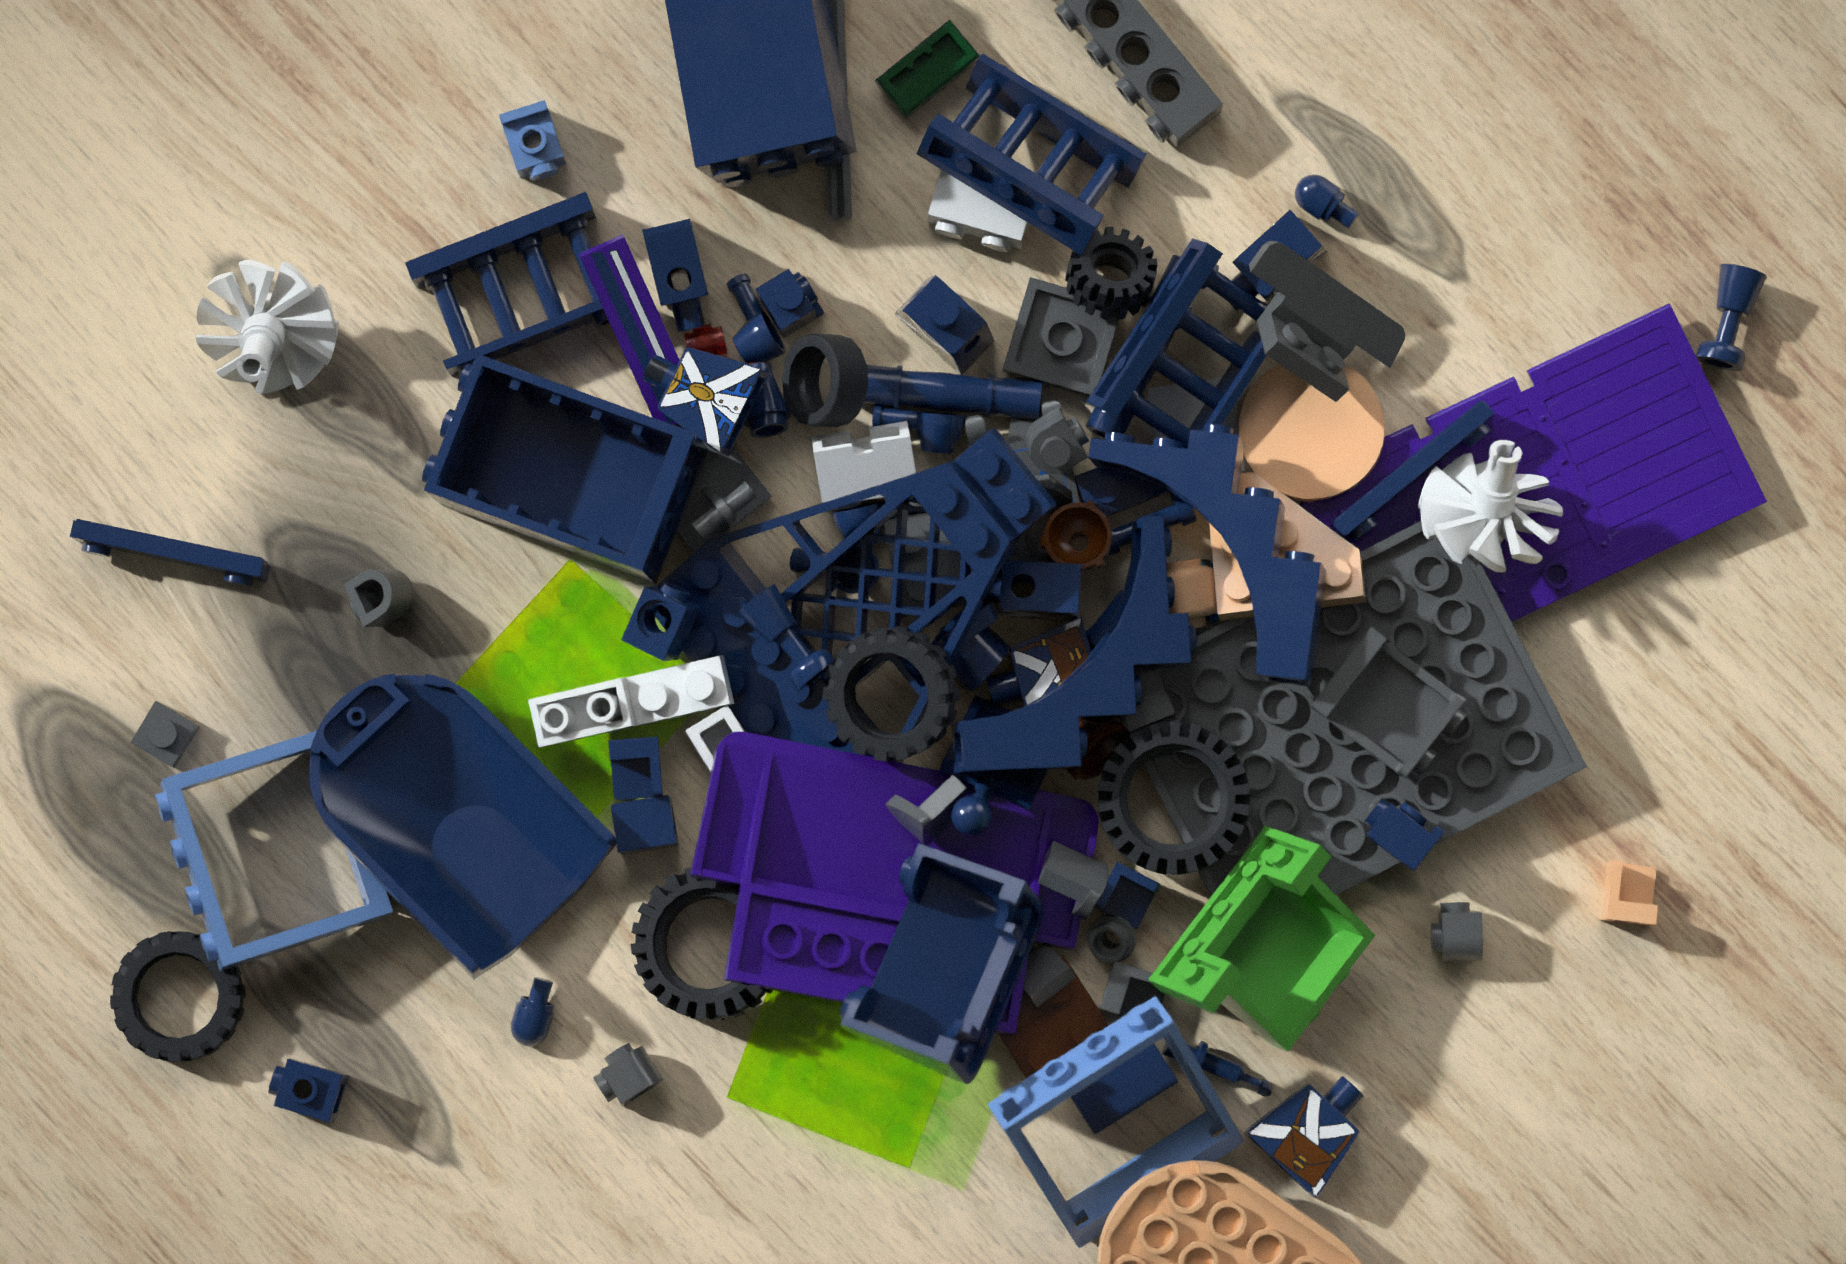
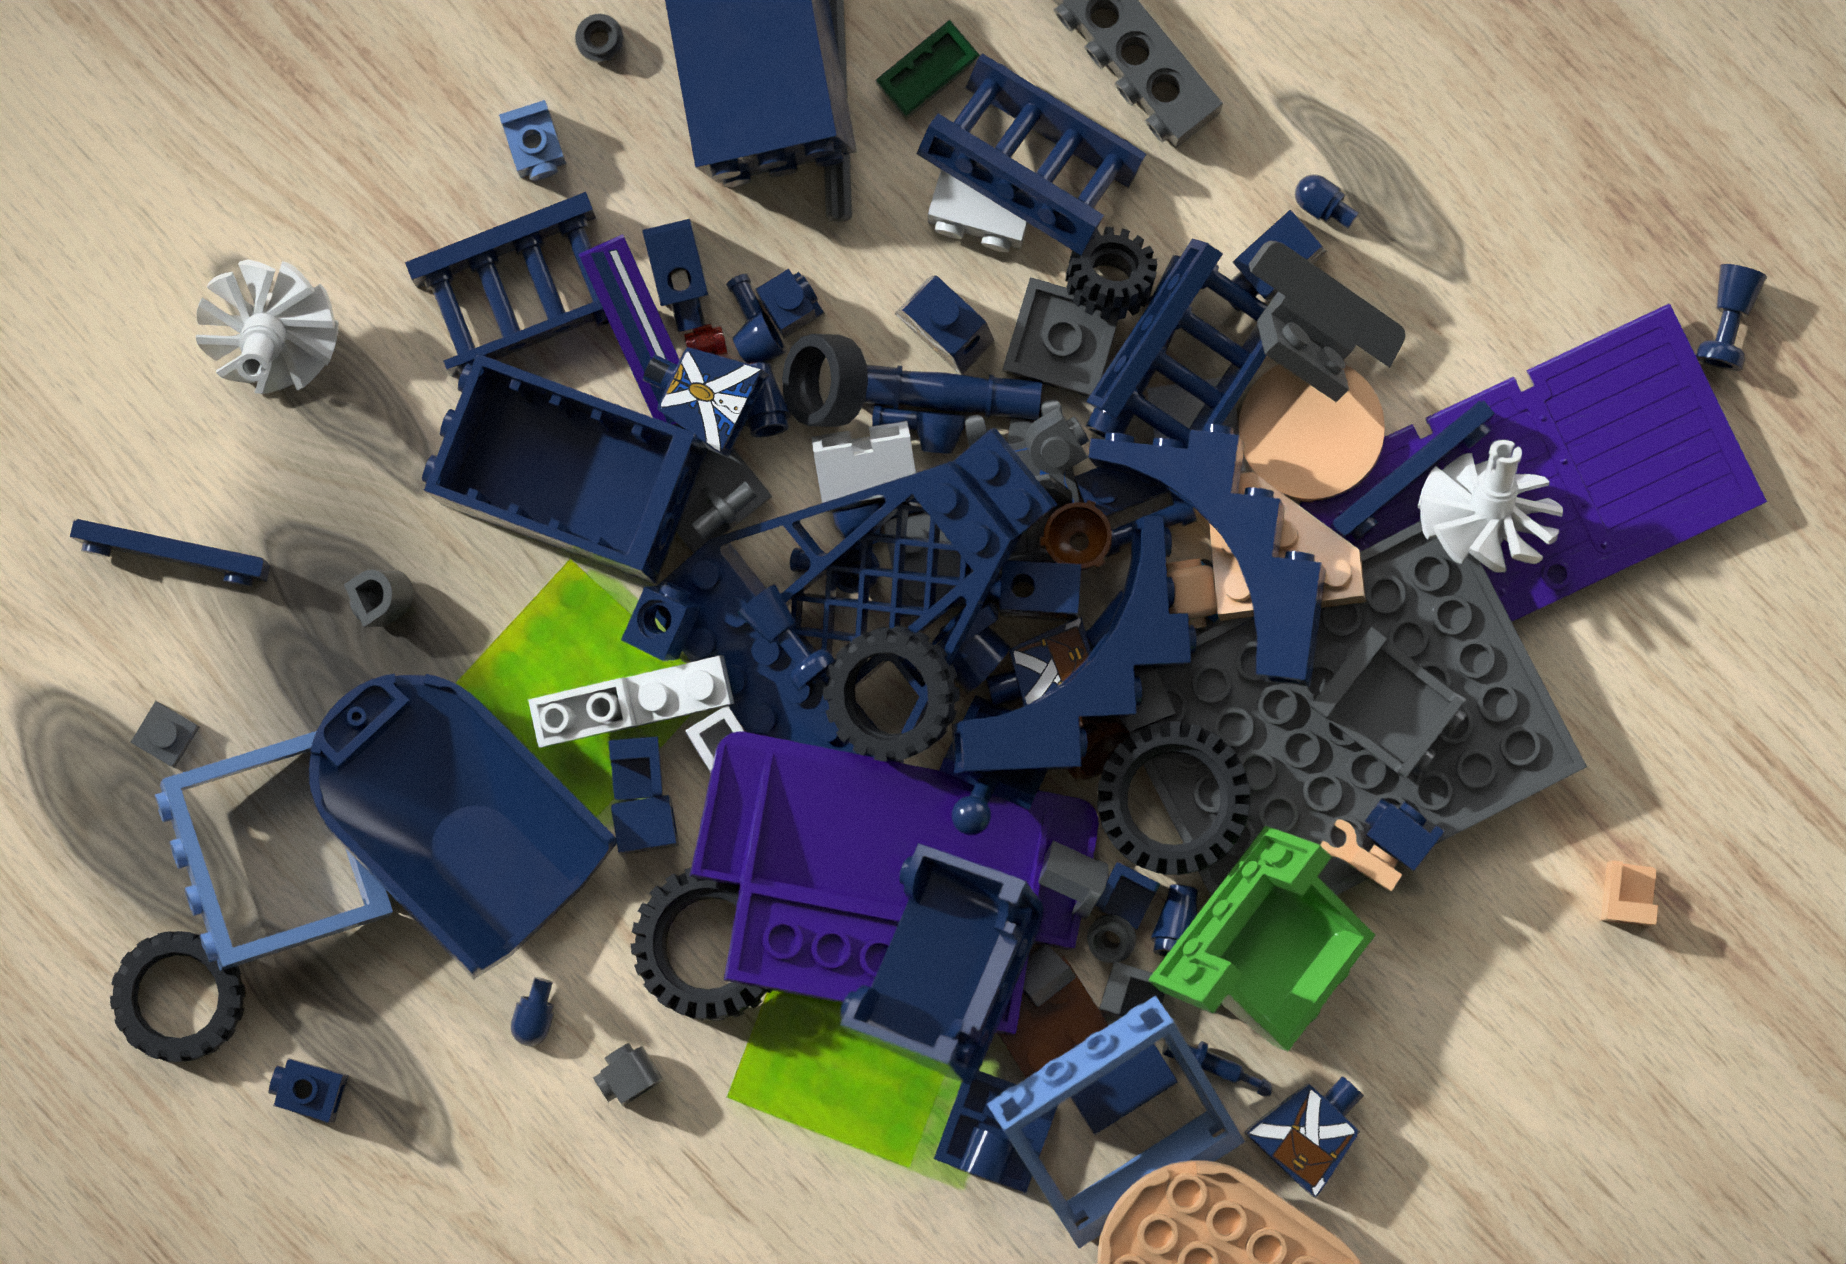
dark grey tile [885,775,968,846] -> none
dark grey plate [1431,902,1483,962] -> none
none -> dark grey plate [575,14,624,62]
none -> dark blue plate [934,1071,1058,1193]
none -> dark blue cone [1150,884,1198,957]
none -> light nougat plate [1321,819,1402,892]

